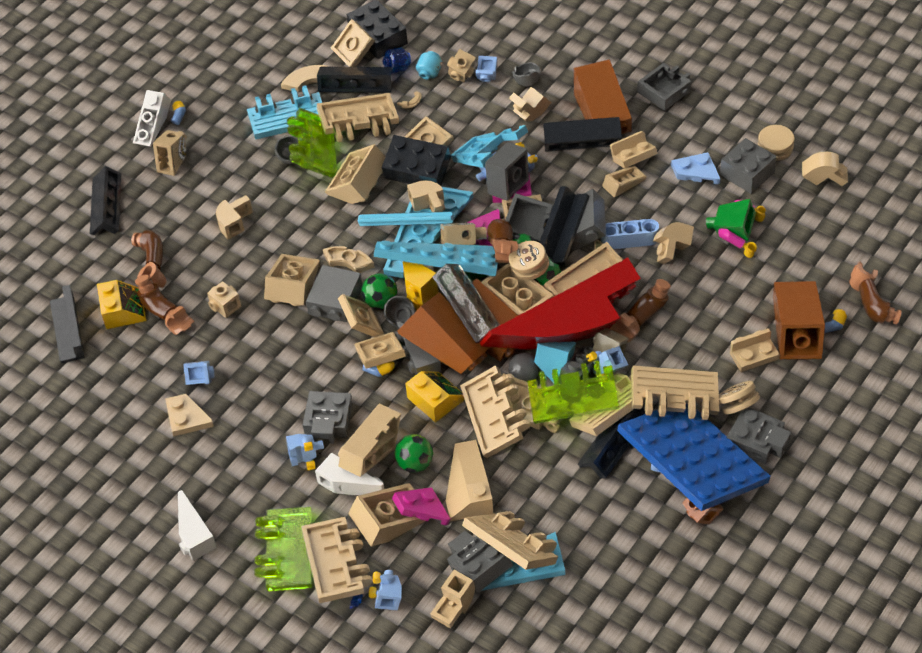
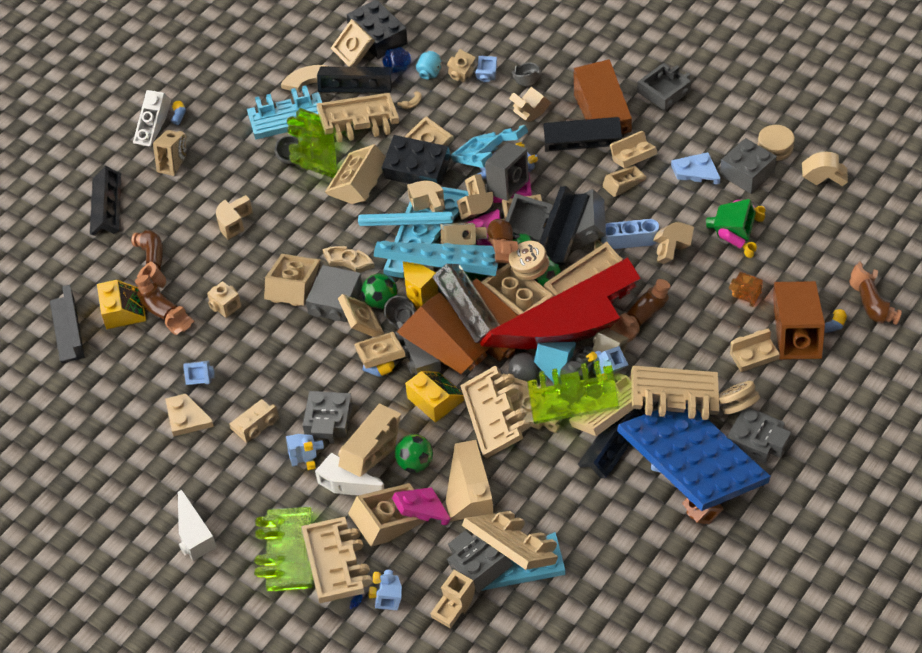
none -> tan bracket [229,399,279,443]
none -> tan brick [457,174,493,220]
none -> clear orange brick [729,272,763,307]

